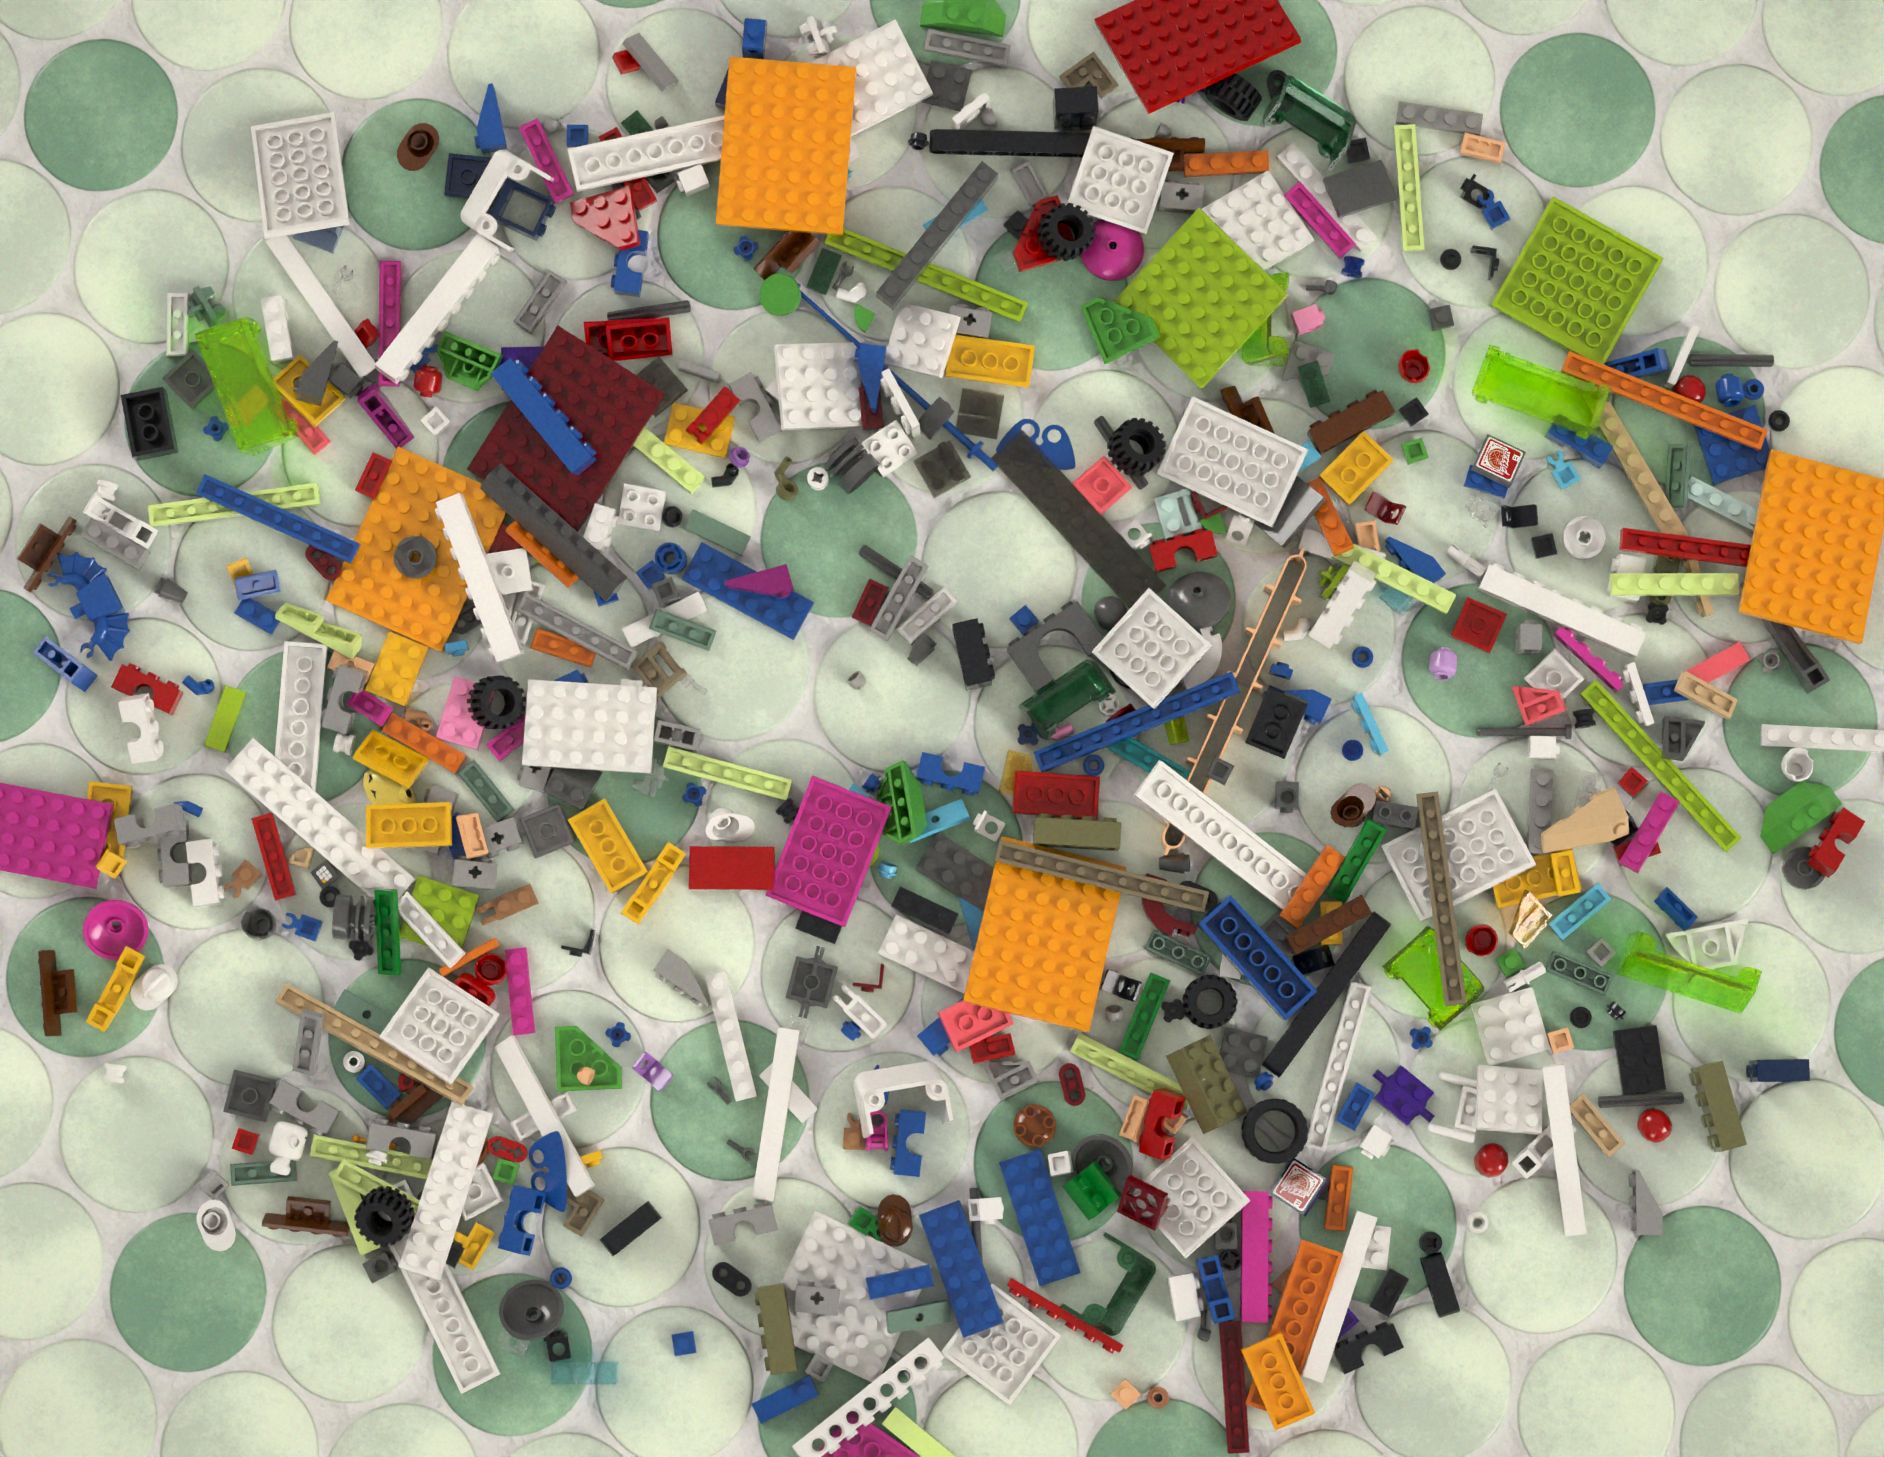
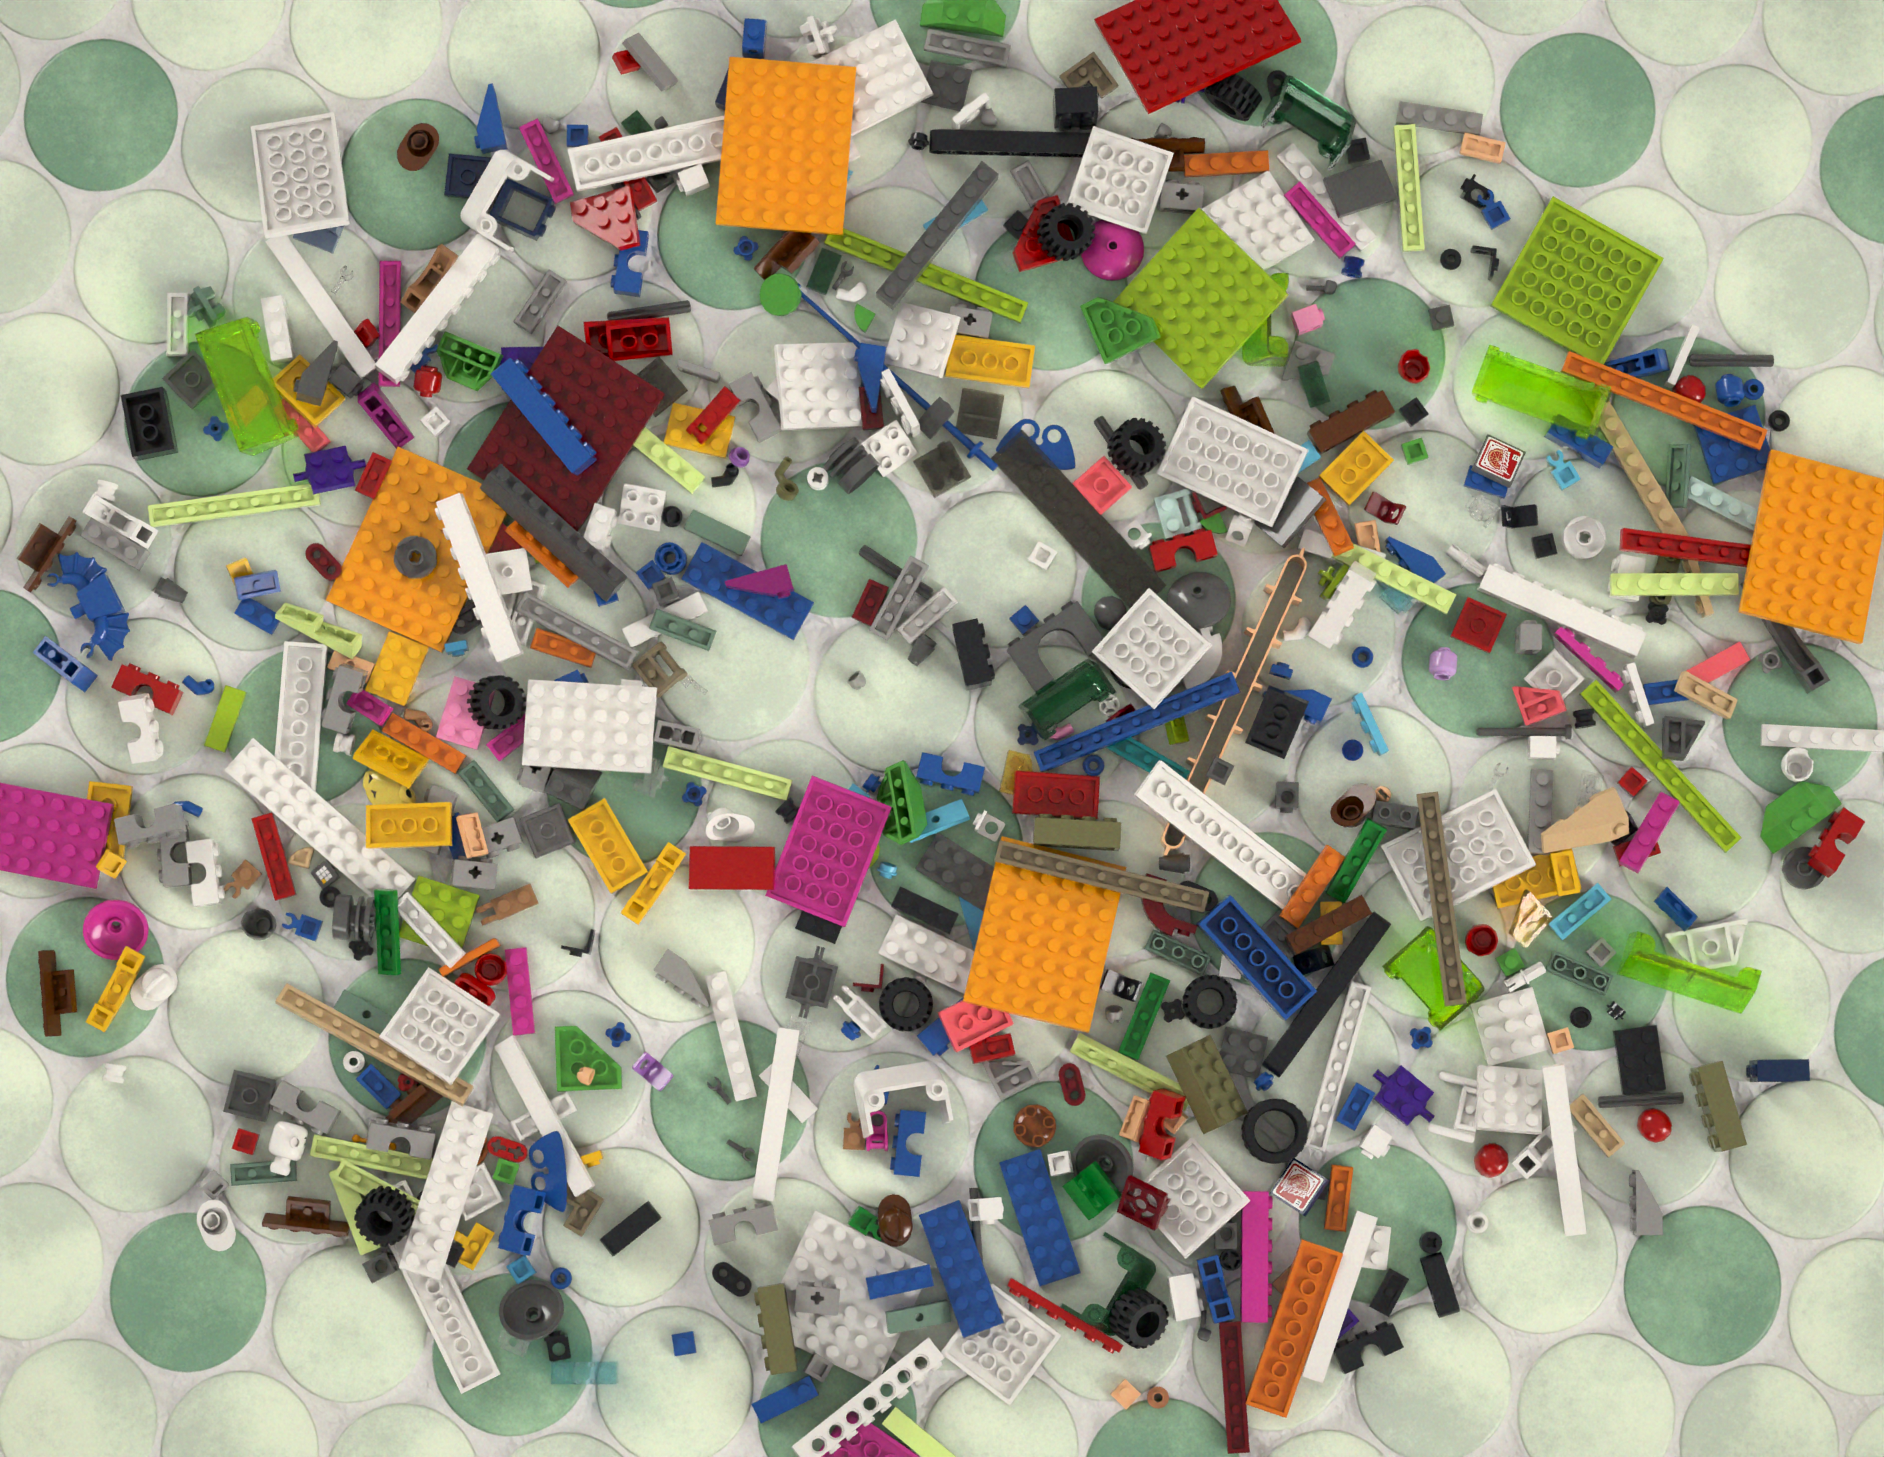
blue plate [196,474,361,564] -> none
light grey plate [292,1009,324,1076] -> none
white plate [366,1149,387,1167] -> none
light orange plate [1241,1332,1315,1431] -> none
none -> dark purple plate [293,446,366,495]
none -> medium nougat arch [400,244,458,313]
none -> dark azure tile [506,1255,537,1284]
none -> black tyre [879,977,933,1032]
none -> white plate [1028,541,1057,570]
none -> black tyre [1109,1288,1169,1349]

